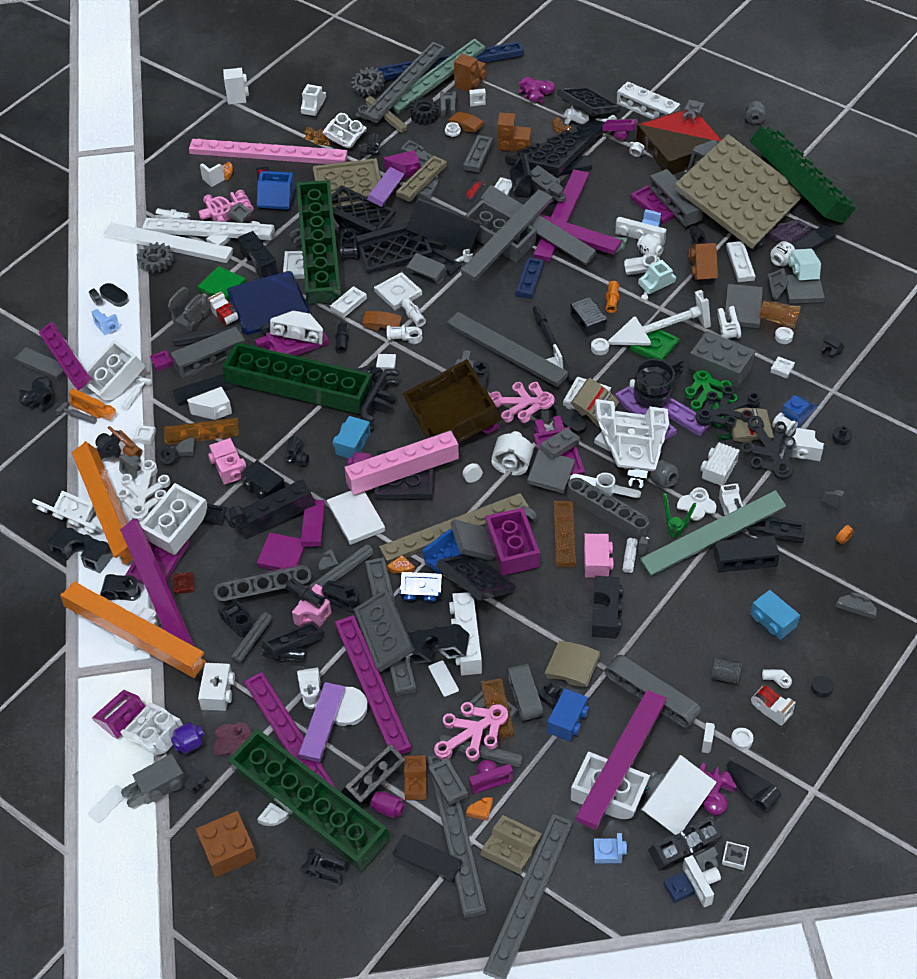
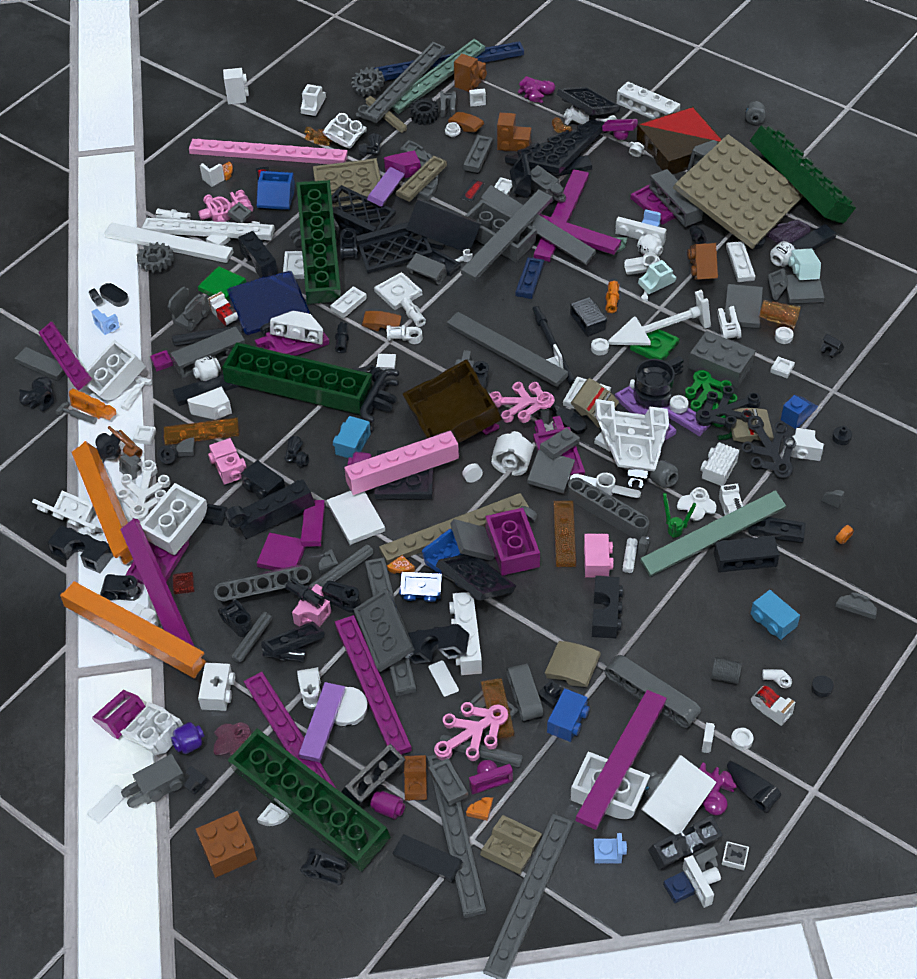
flat silver plate [683,100,705,124] -> none
white bush [772,413,798,436] -> none
none -> white head [193,356,221,381]
none -> white tile [669,395,688,413]

